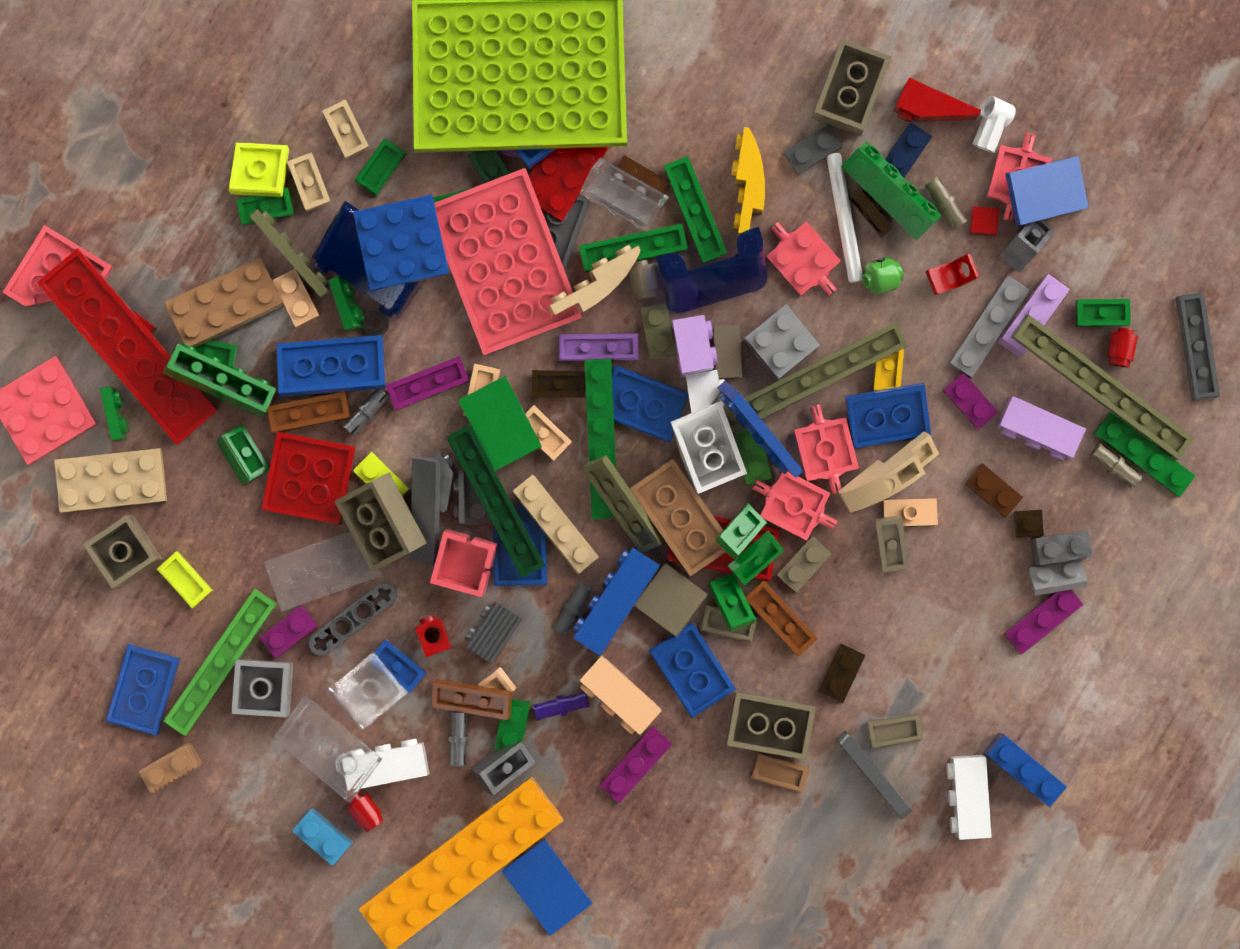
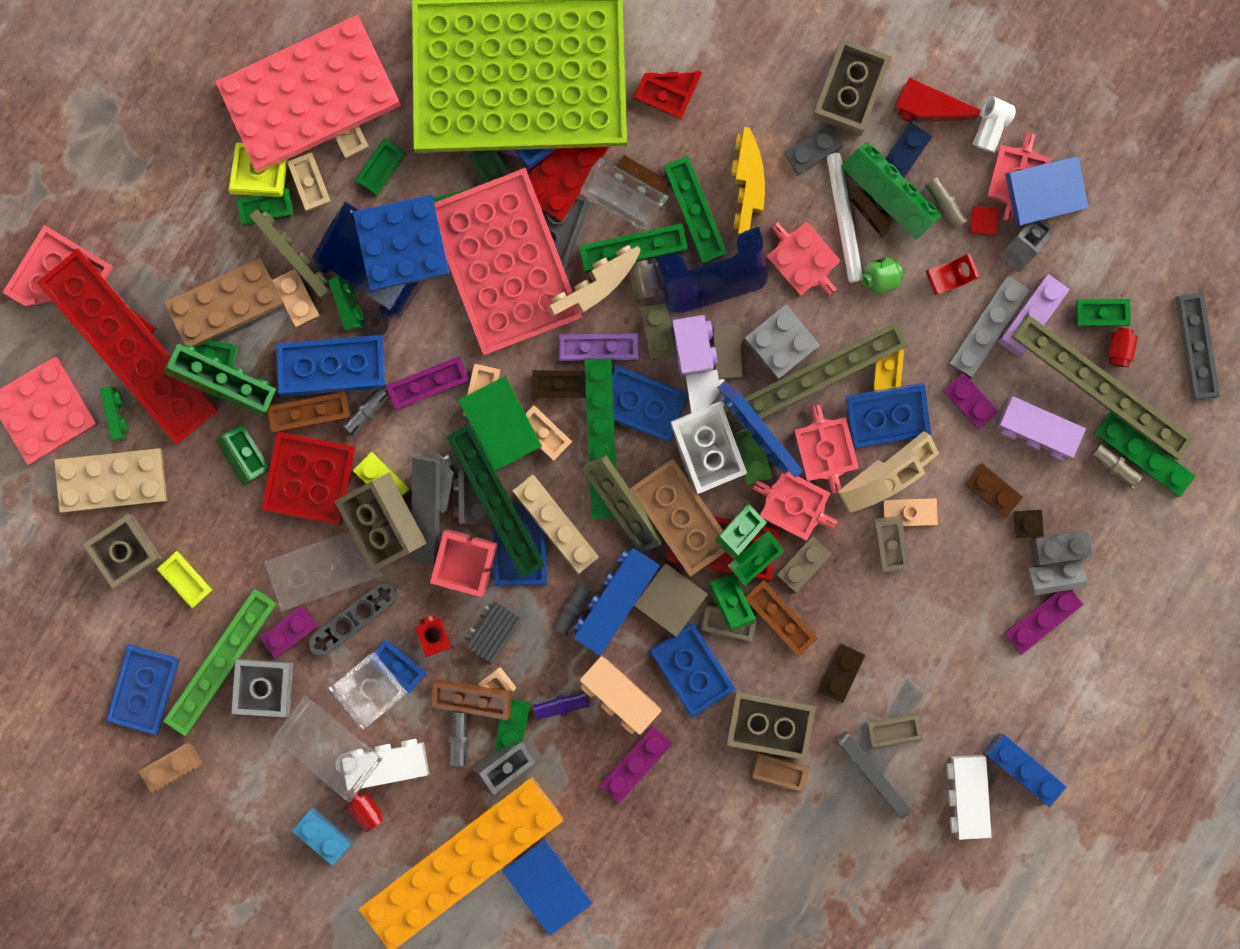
none -> coral plate [215,15,401,173]
none -> red wing [633,71,702,120]

